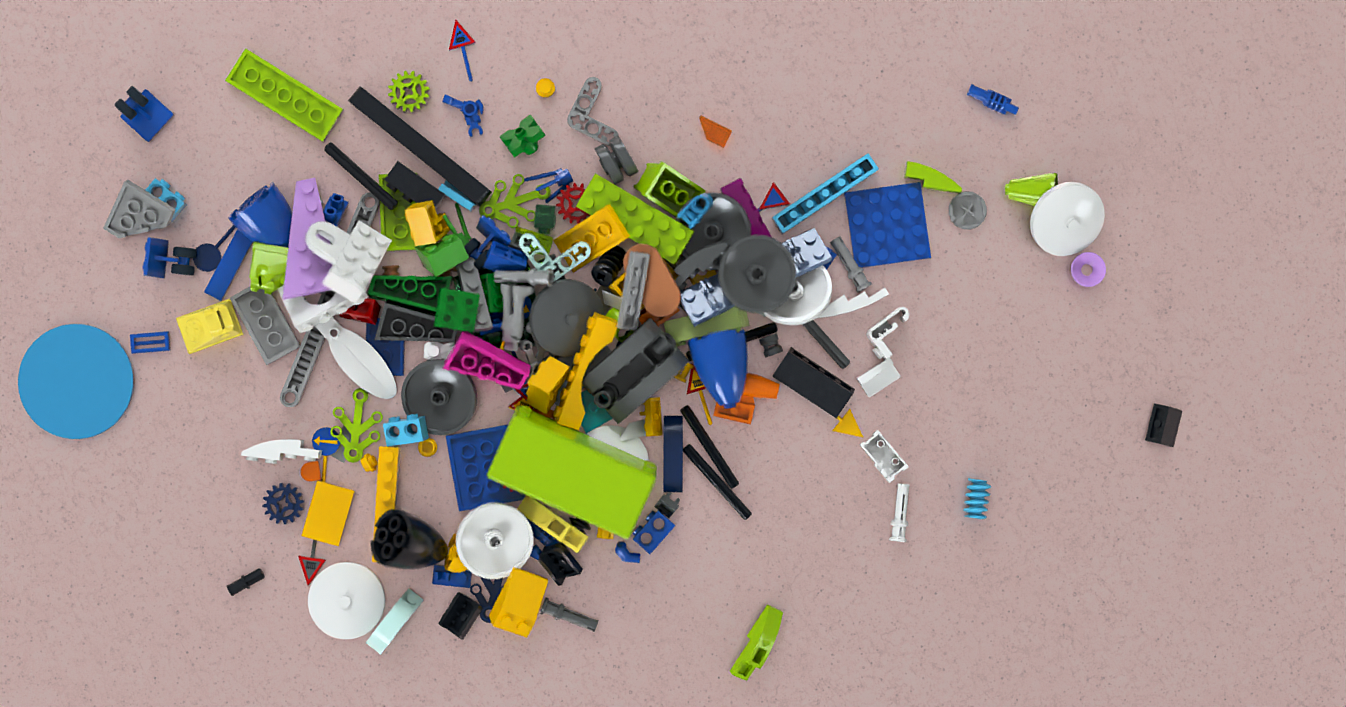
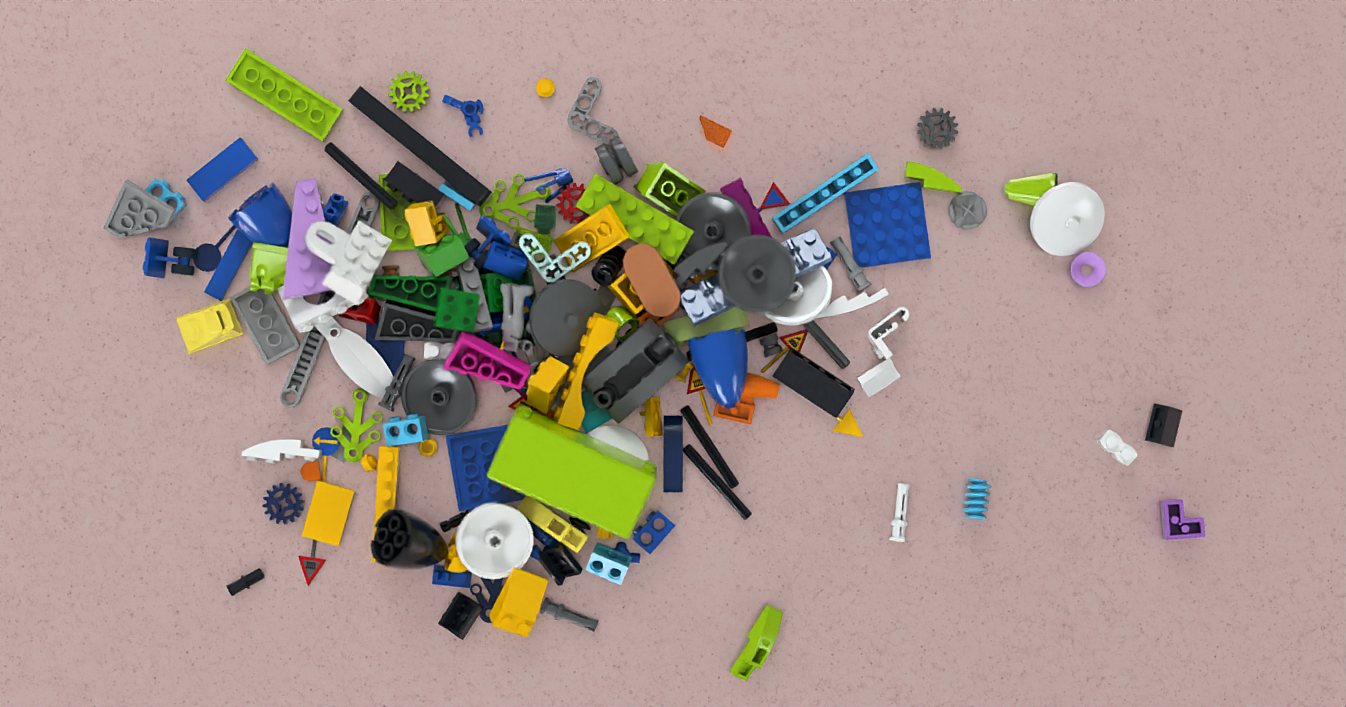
dark azure tile [18,324,134,439] -> none
blue plate [115,86,174,142] -> none
blue tile [130,331,171,354] -> none
white dish [308,562,385,639] -> none
light aqua arch [366,589,424,655] -> none
piece [449,19,476,81] -> none
light grey pin [494,269,554,286] -> none
green plant [500,115,545,157] -> none
white sticker [602,290,622,310] -> none
light grey plate [617,251,650,330] -> none
white sticker [620,419,646,441] -> none
dark grey tile [654,492,680,518] -> none
dark azure piece [677,193,713,230] -> none
white piece [860,430,909,483] -> none
blue hinge [967,84,1019,115] -> none
none -> blue piece [186,137,258,202]
none -> dark grey pin [378,353,415,412]
none -> black axle [440,509,473,532]
none -> medium azure brick [585,542,632,585]
none -> piece [761,329,808,373]
none -> dark grey gear [917,108,958,149]
none -> white brick [1097,430,1138,466]
none -> medium lavender brick [1160,499,1205,540]

